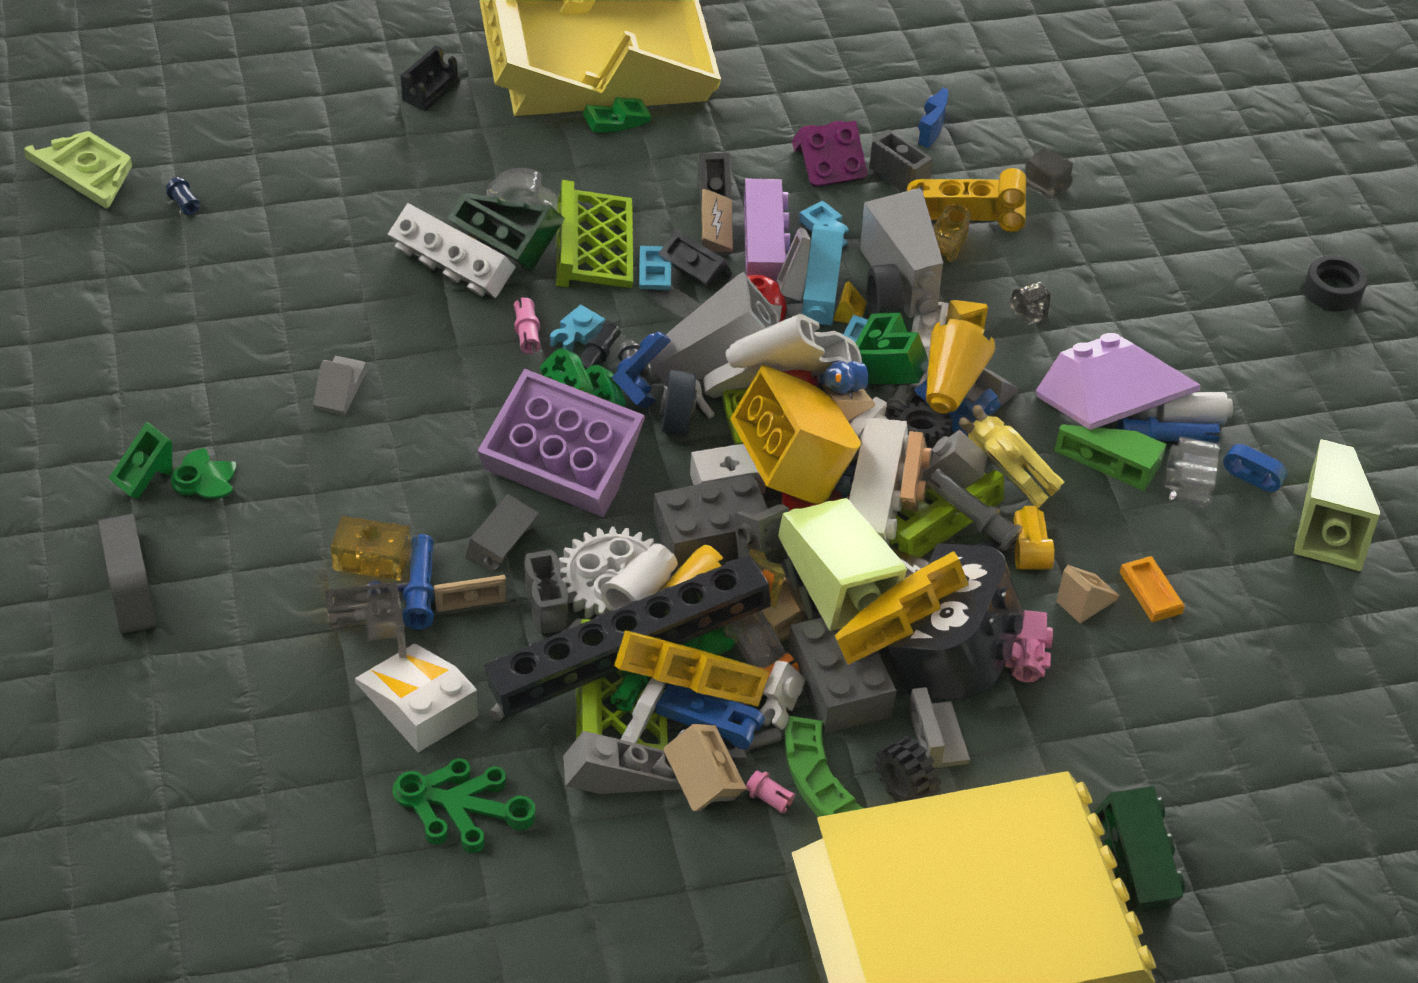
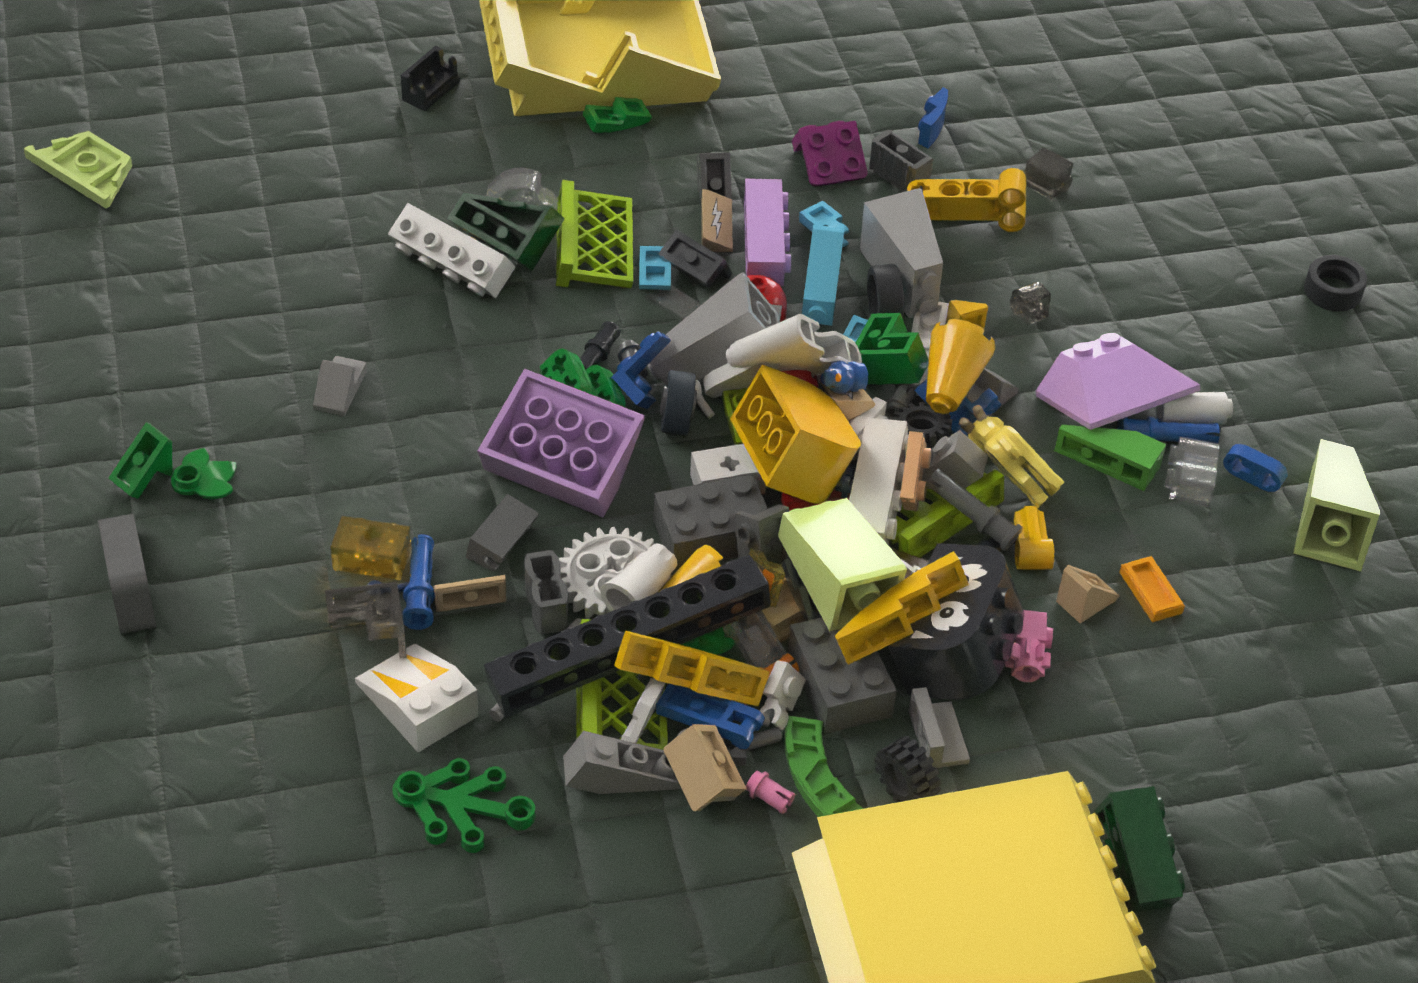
dark blue pin [166,177,200,215] -> none
bright pink pin [514,298,541,355] -> none
medium azure plate [550,305,605,352] -> none
green pin [611,671,650,712] -> none
light grey slope [776,227,811,301] -> none
yellow slope [833,281,867,323] -> none
clear yellow piece [933,204,971,262] -> none

